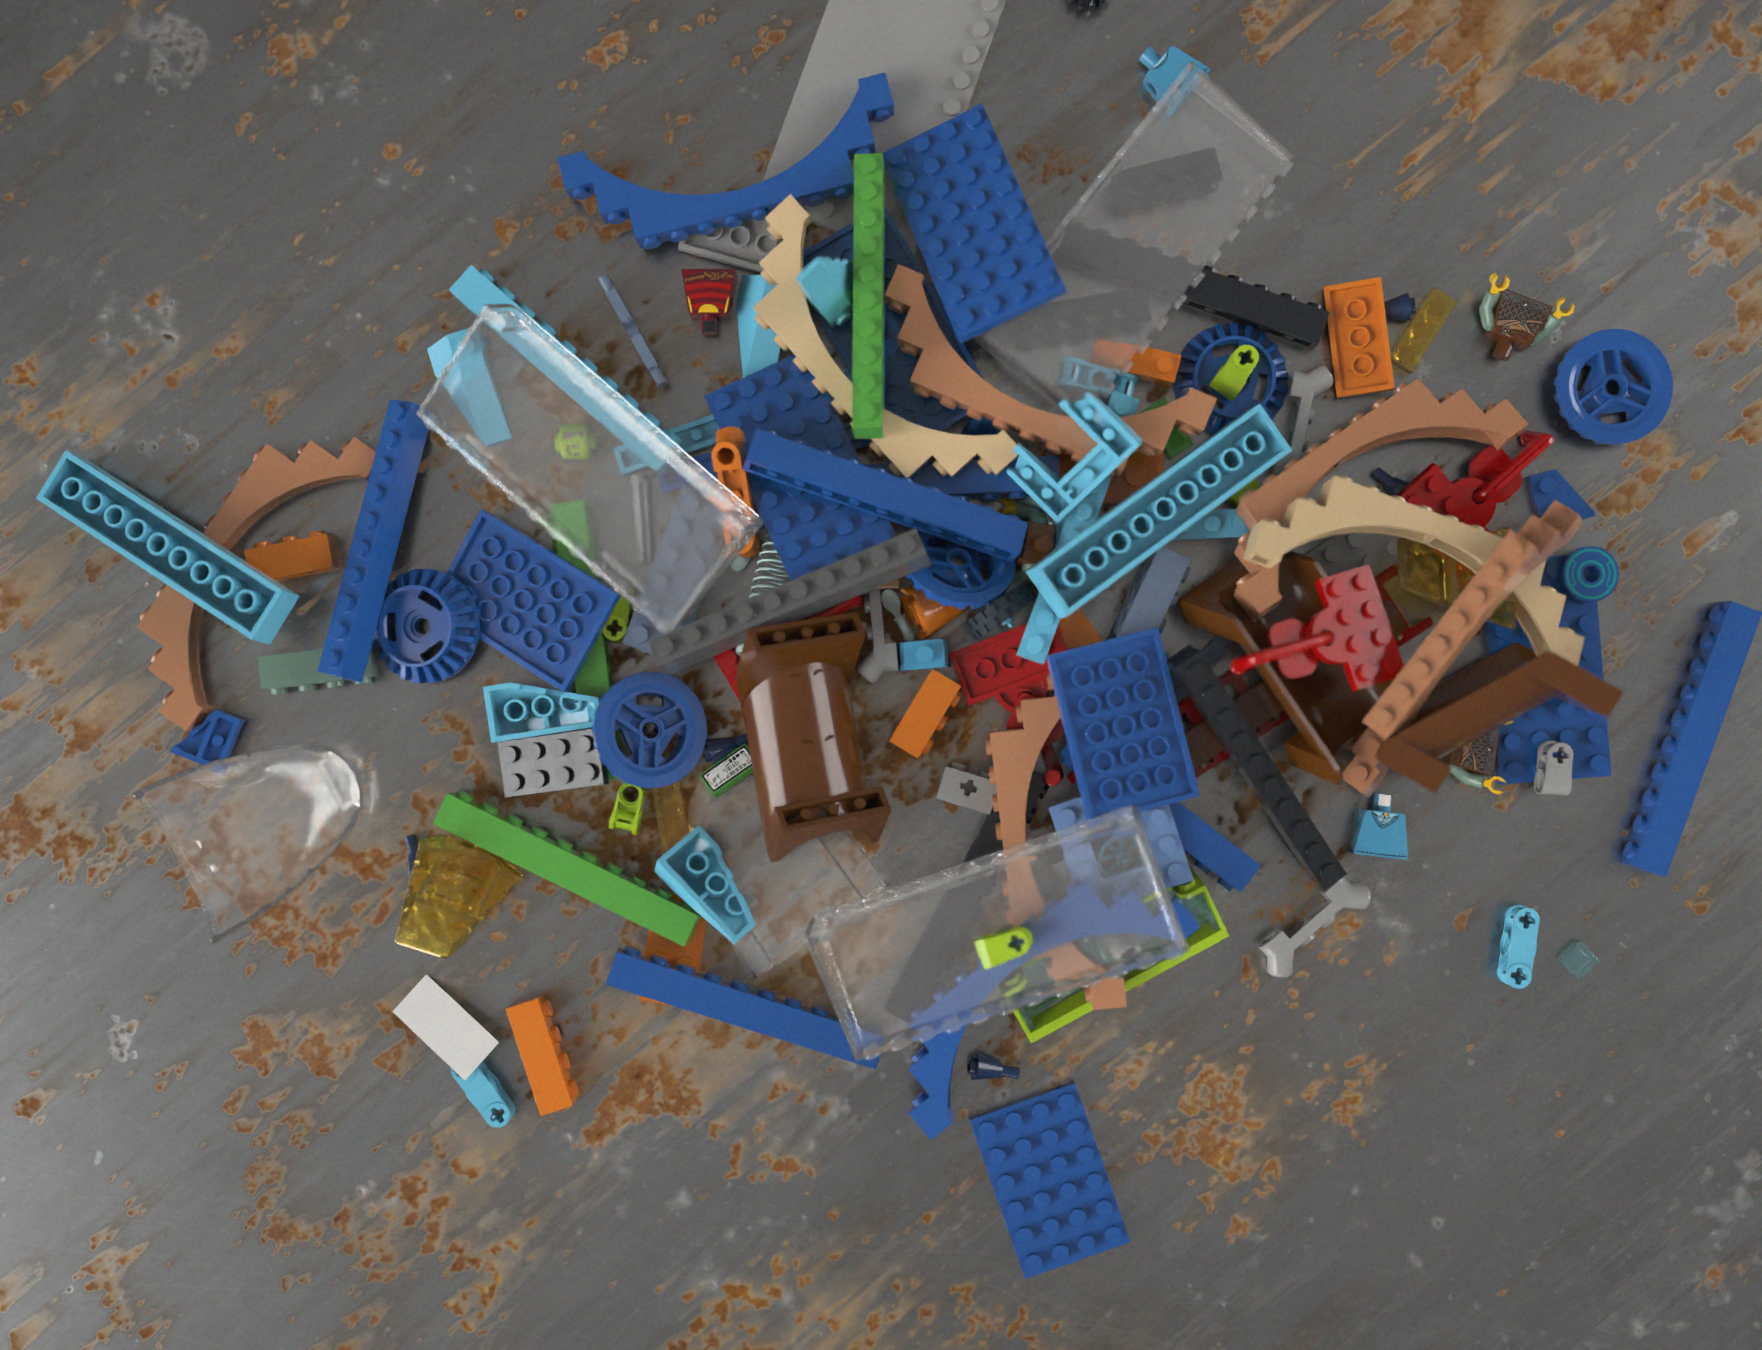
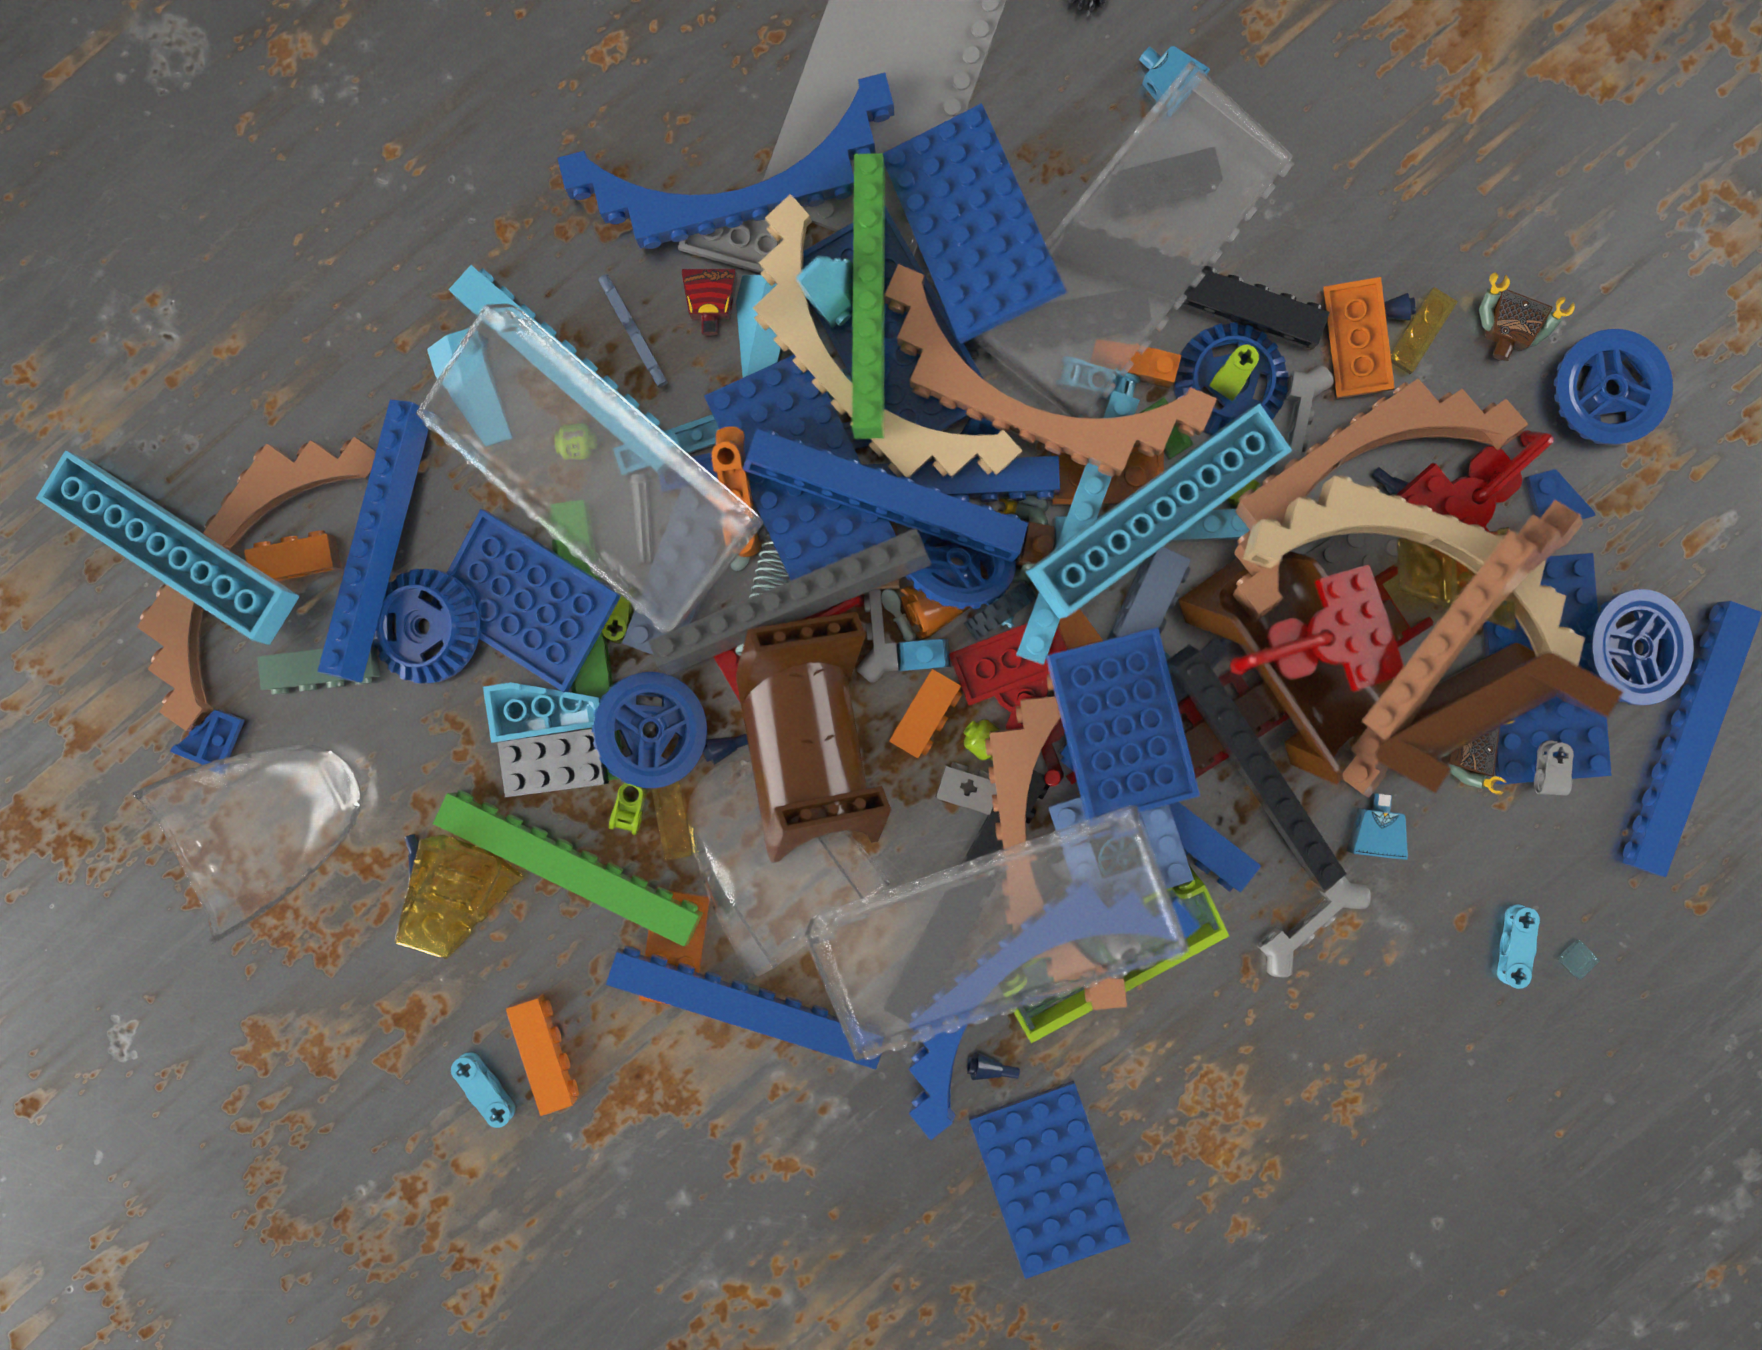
white sticker [392,974,499,1080] -> none
medium azure wedge [654,825,756,945] -> none
tile [699,743,753,799] -> none
lime piece [974,926,1033,969] -> none
medium azure wedge [1006,391,1142,523] -> none
blue tile [1559,546,1619,603] -> none
none -> lime head [963,719,1000,760]
none -> gear [1586,589,1694,705]

